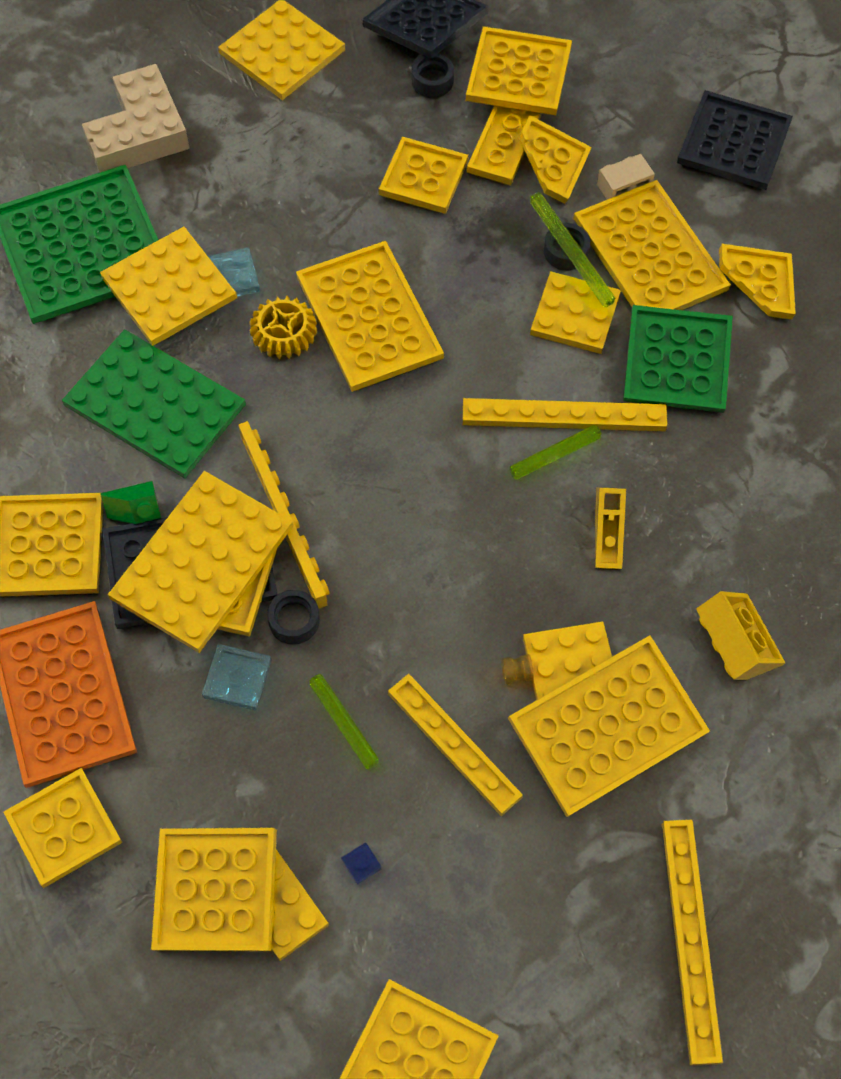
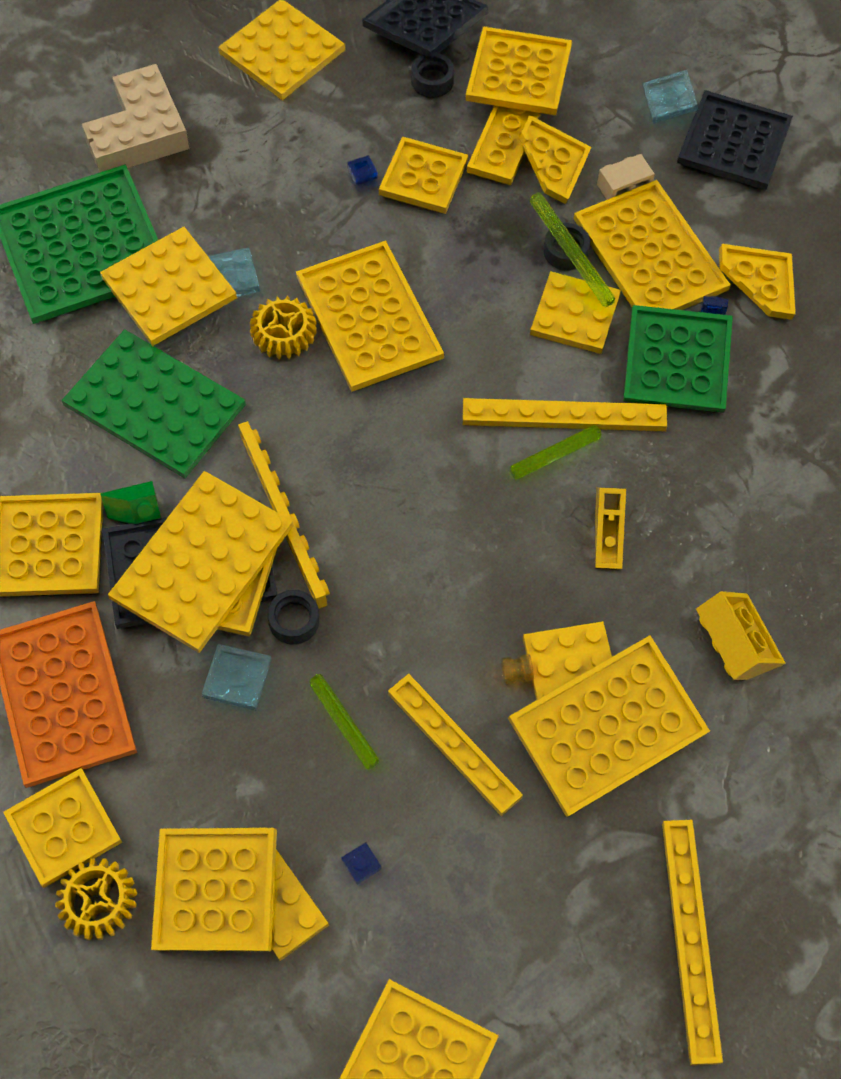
none -> yellow gear [55,858,137,940]
none -> clear blue plate [347,155,378,185]
none -> clear light blue plate [642,70,698,123]
none -> clear blue plate [699,296,728,315]

